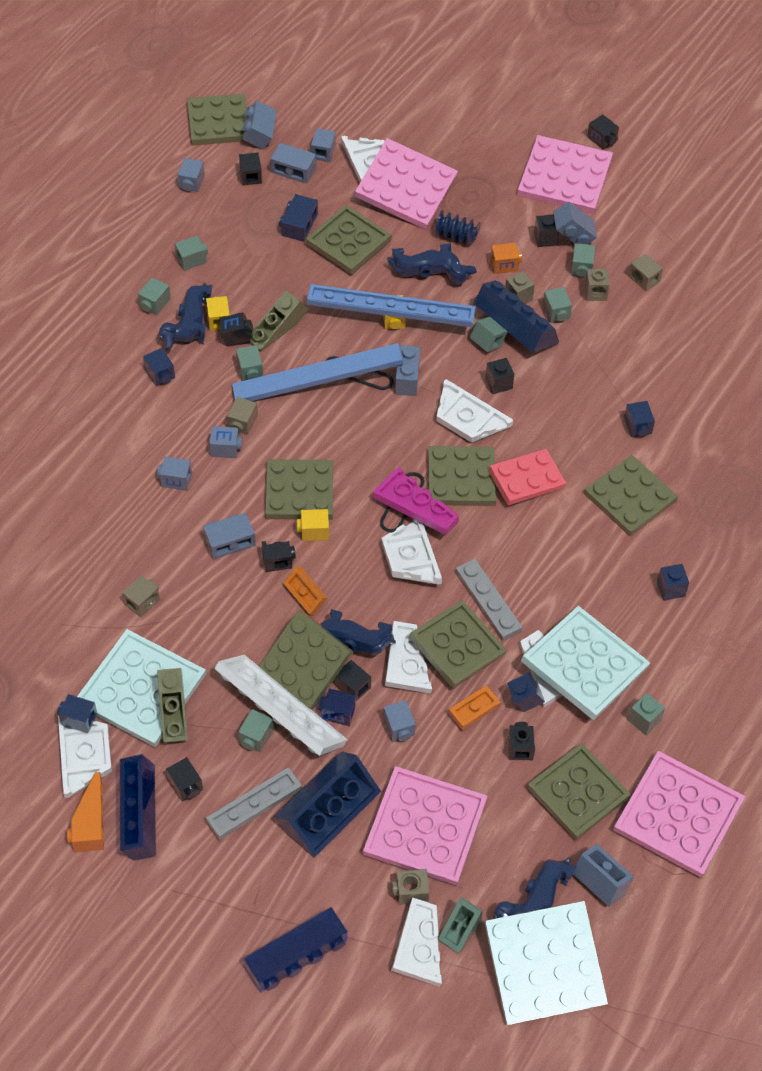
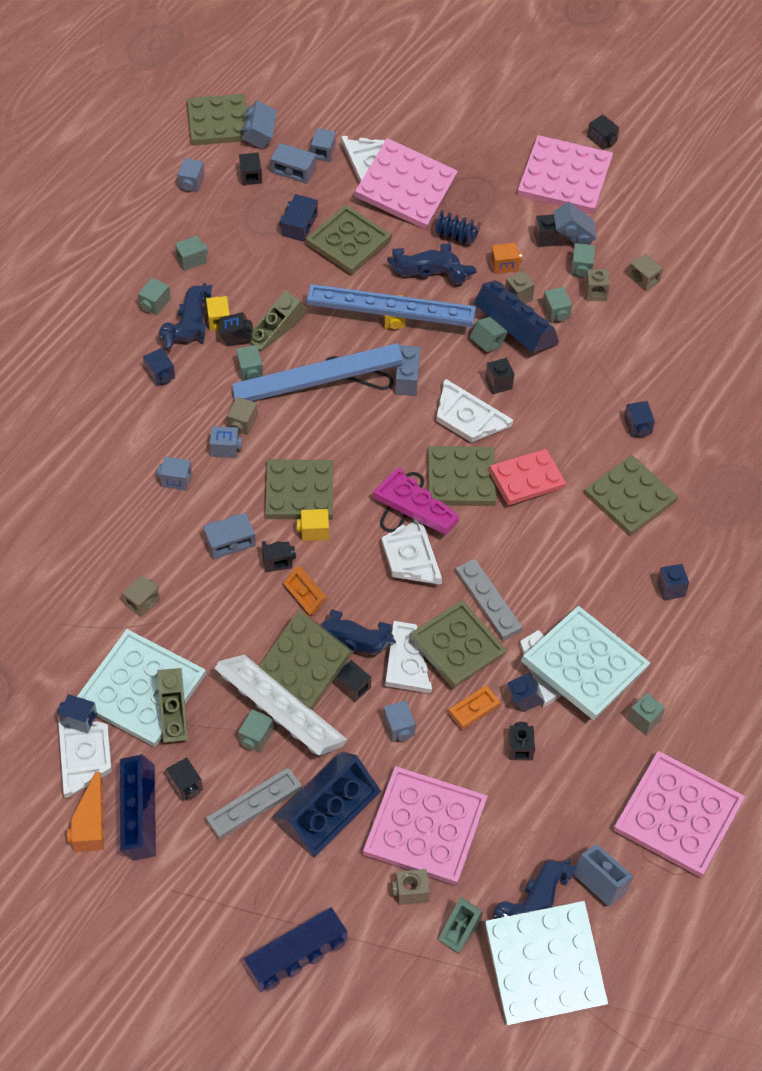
clear blue brick [319,689,356,727] -> none
white wing [391,898,442,987] -> none
olive plate [527,743,631,840] -> none

